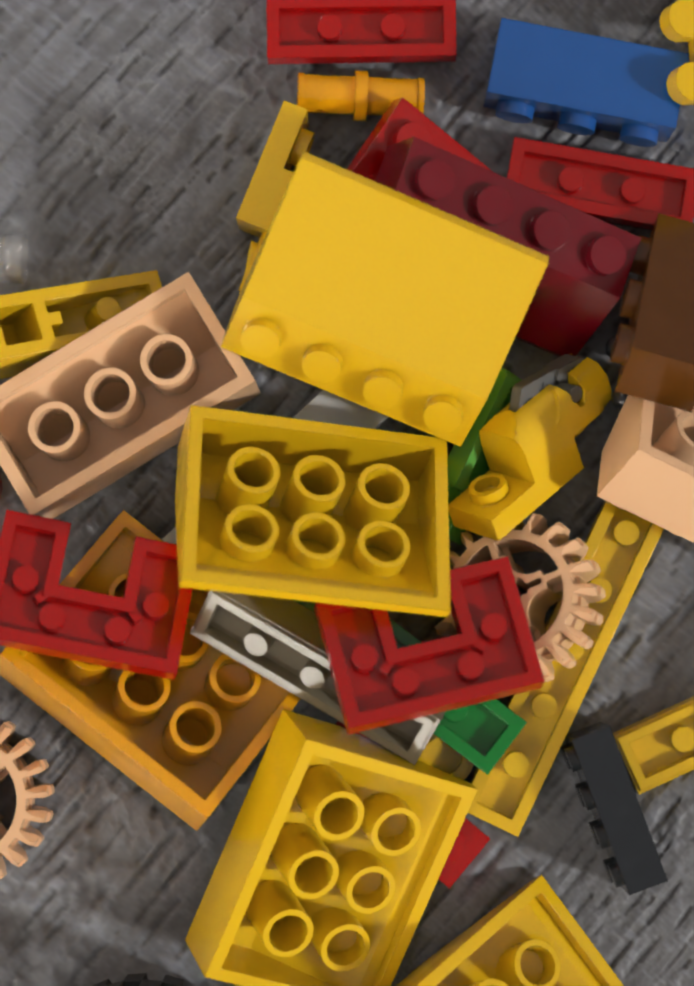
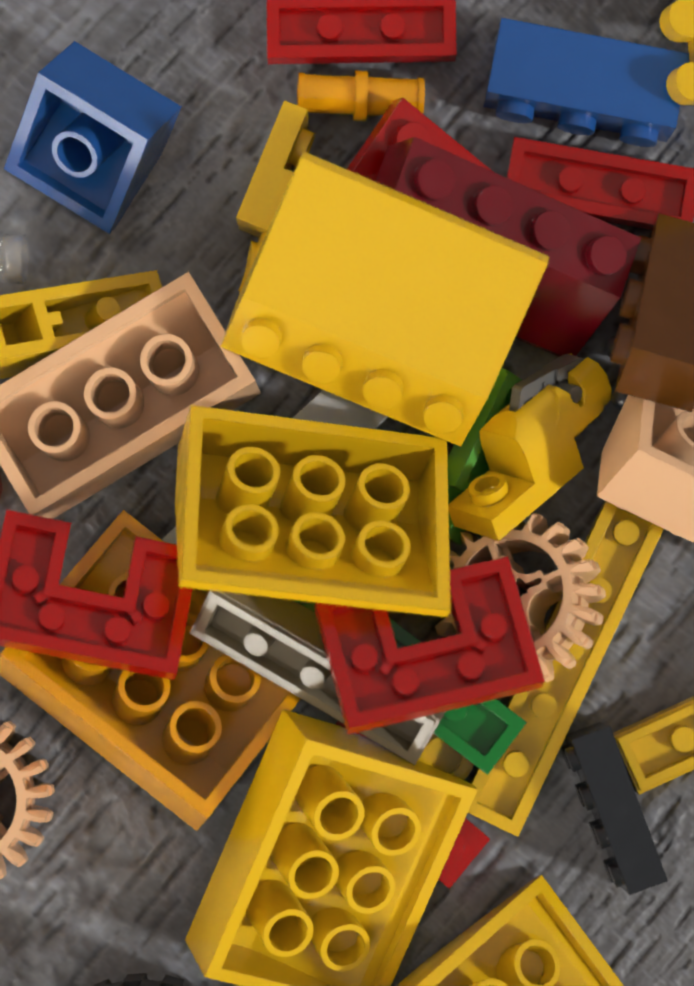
none -> blue slope [4,41,182,234]

